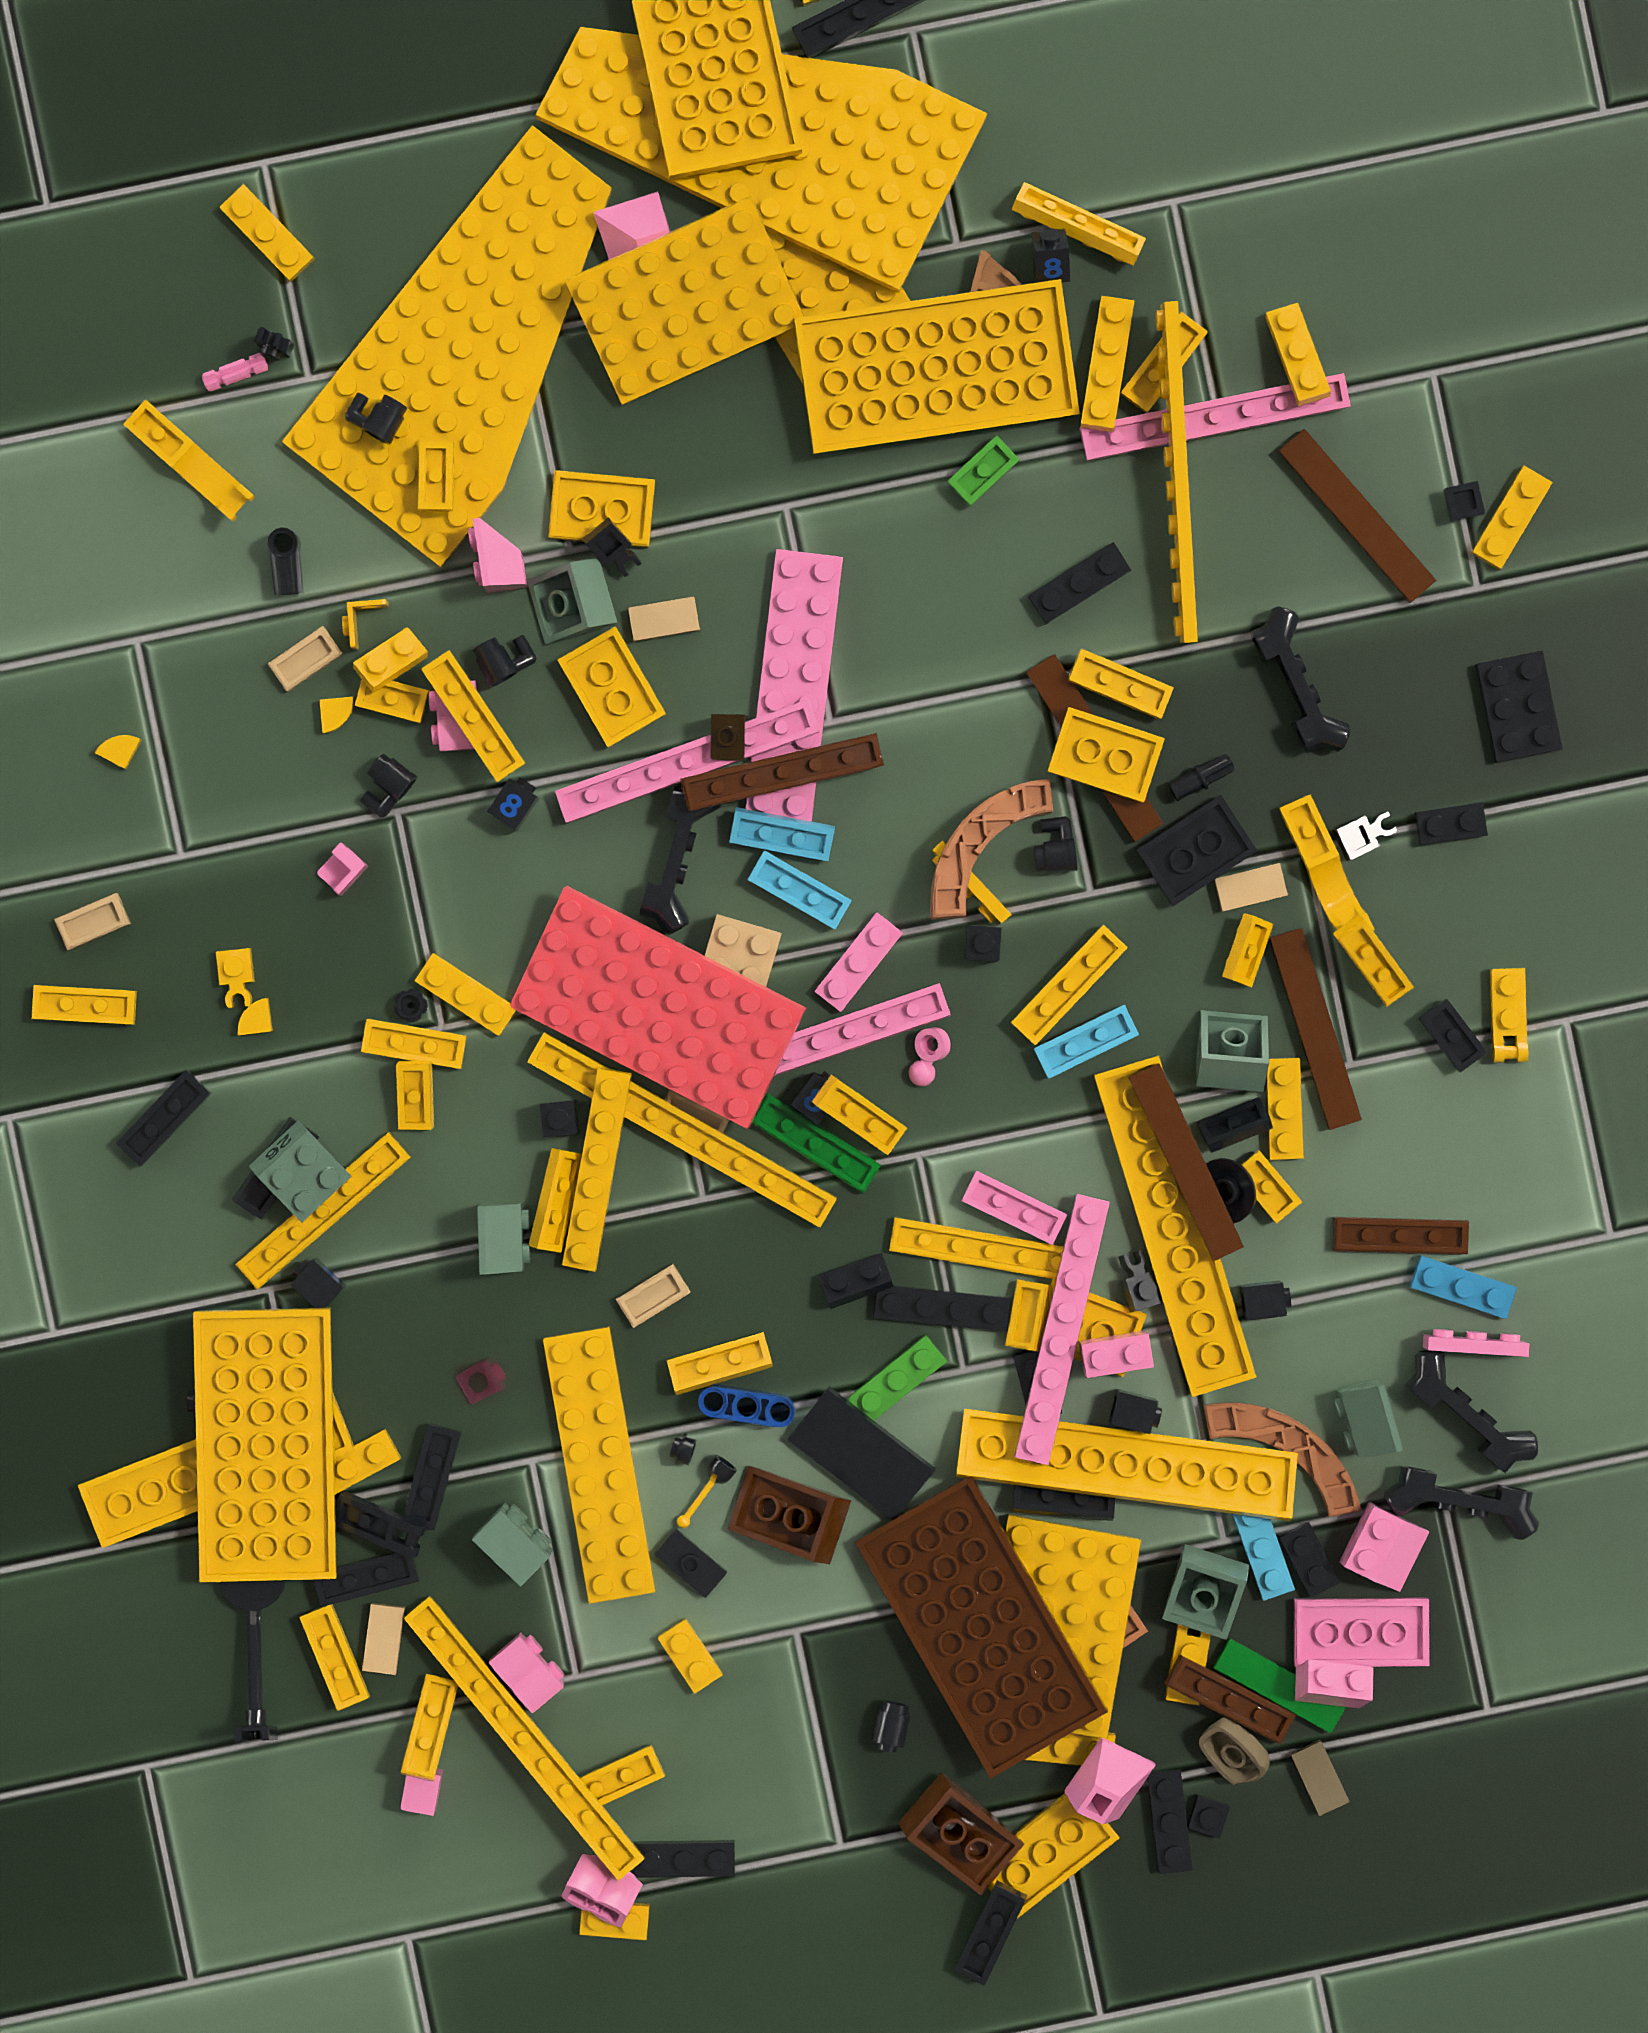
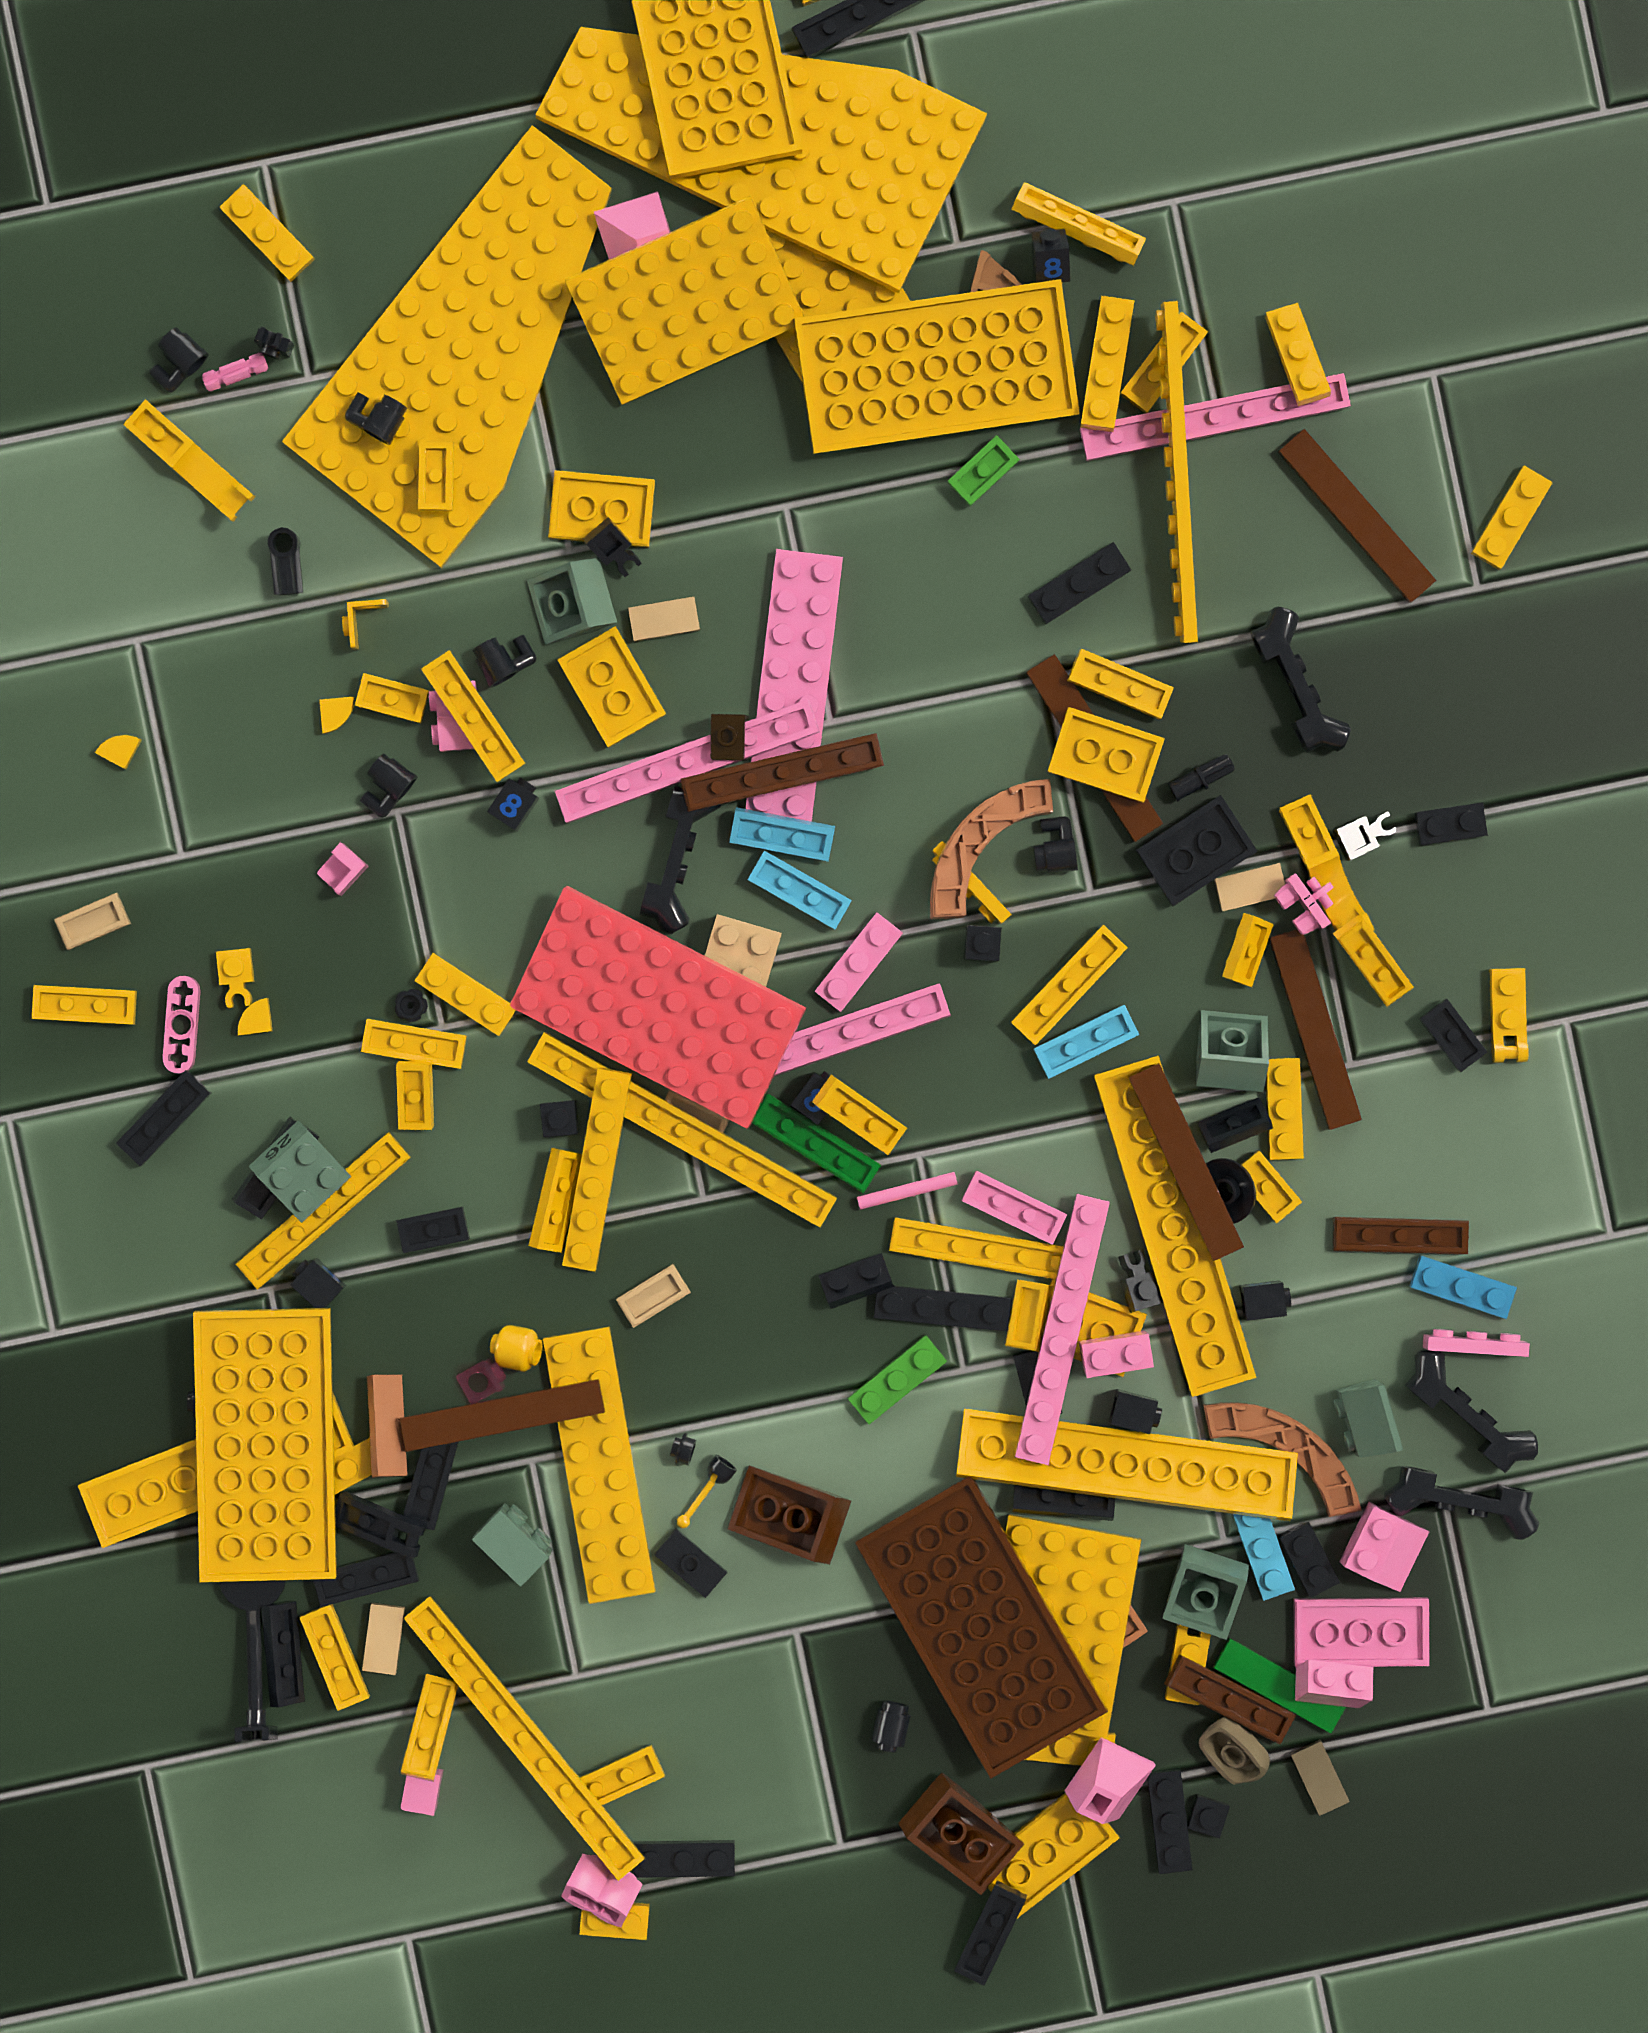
tan tile [268,626,343,692] -> none
yellow plate [353,627,428,693] -> none
bright pink slope [468,518,528,593] -> none
sand green slope [477,1202,531,1275] -> none
bright pink brick [489,1633,565,1714] -> none
yellow plate [658,1618,723,1694] -> none
yellow plate [666,1332,773,1395] -> none
blue beam [698,1384,795,1427] -> none
black tile [787,1386,935,1520] -> none
bright pink plate [909,1027,951,1086] -> none
black plate [1443,481,1485,523] -> none
black plate [1475,650,1563,763] -> none
none -> black piece [149,327,209,392]
none -> bright pink beam [163,976,201,1073]
none -> black plate [261,1601,305,1708]
none -> nougat tile [367,1375,407,1478]
none -> black plate [396,1206,470,1253]
none -> reddish brown tile [399,1379,606,1452]
none -> yellow head [490,1325,542,1372]
none -> bright pink bar [857,1172,958,1210]
none -> bright pink hips [1274,873,1334,935]

